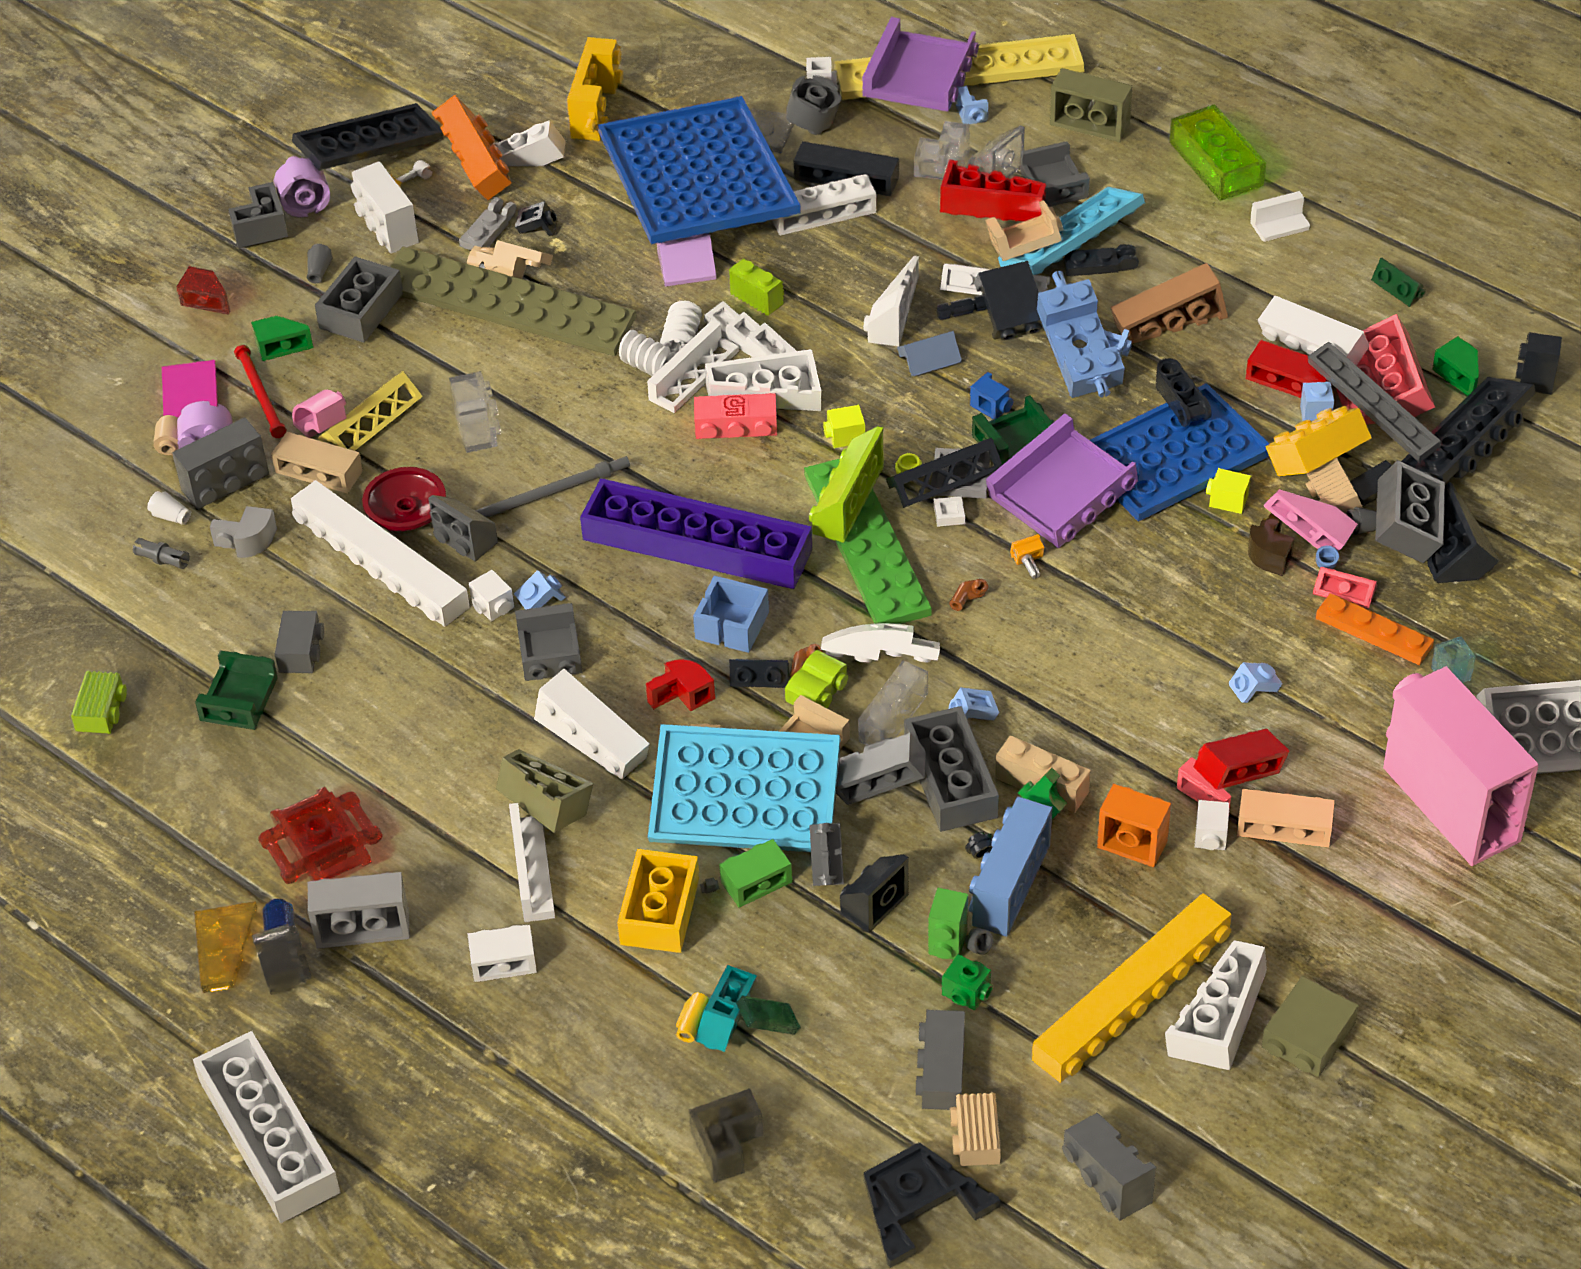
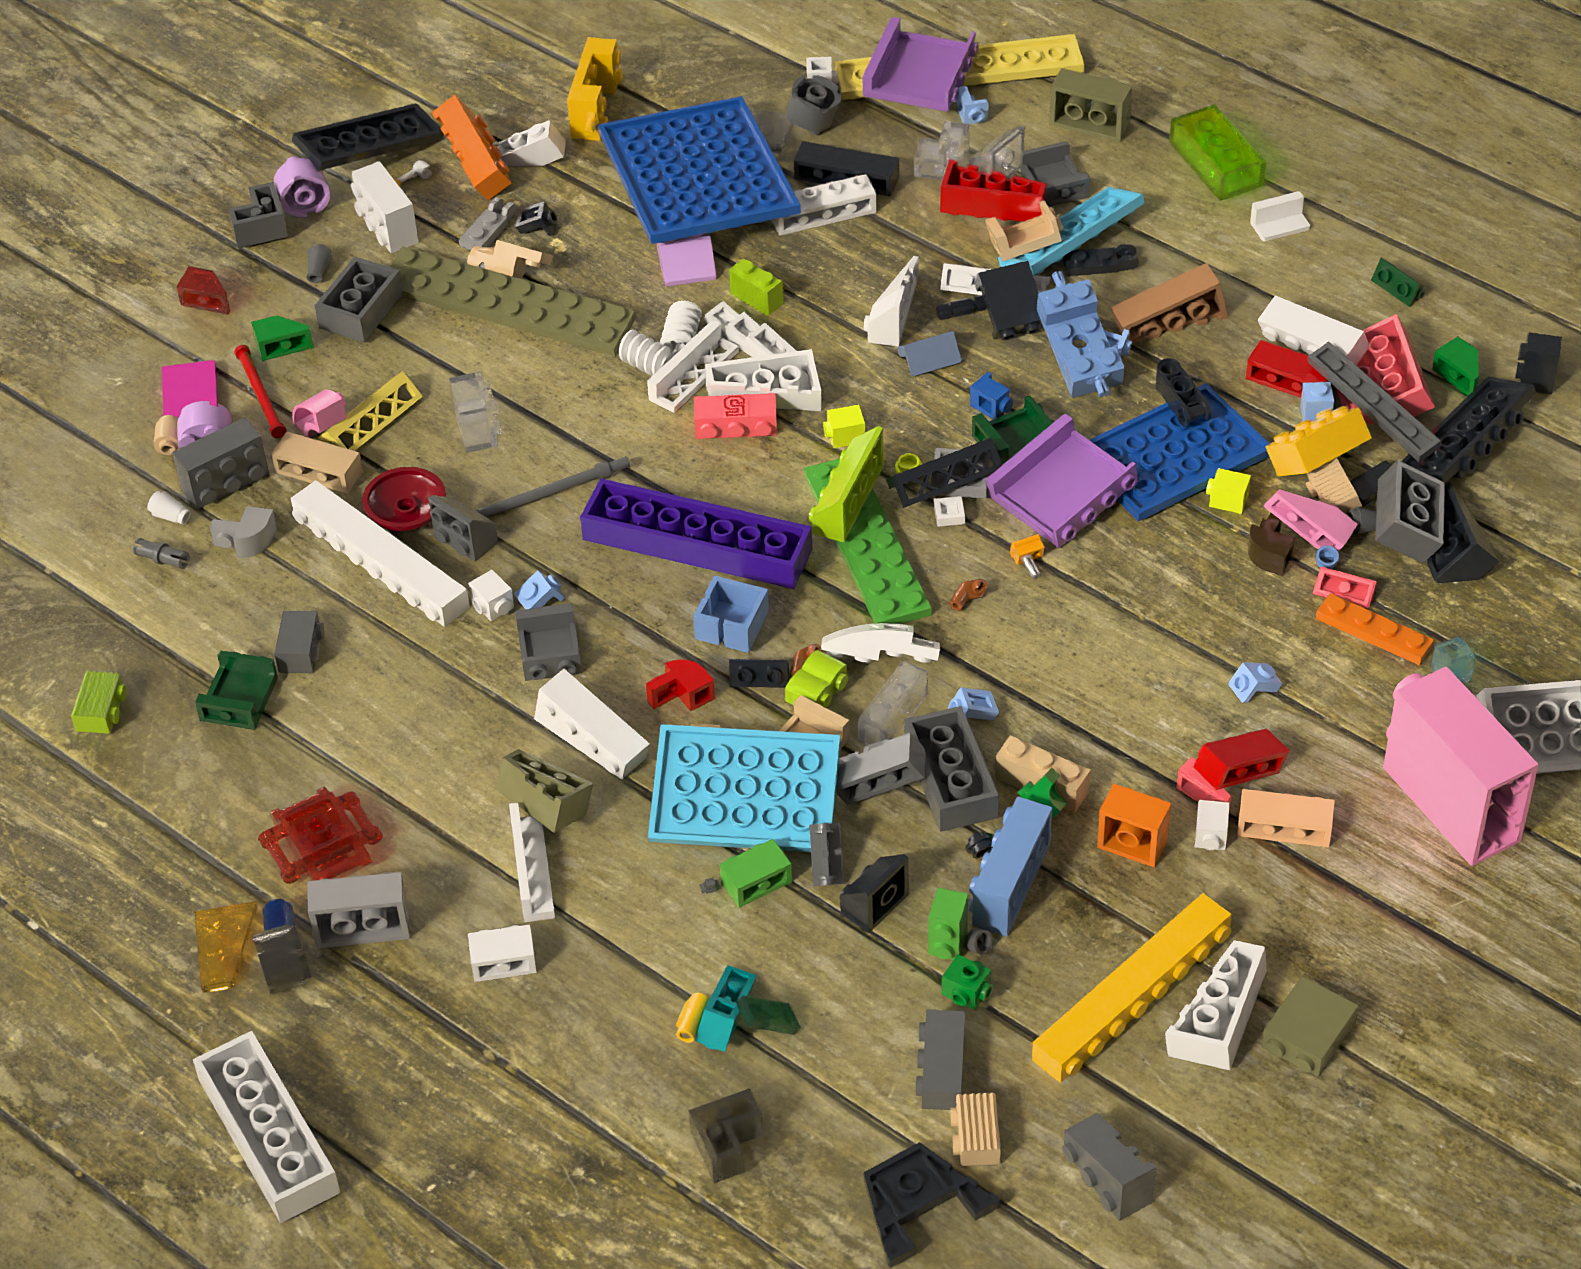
yellow brick [617,849,700,953] -> none

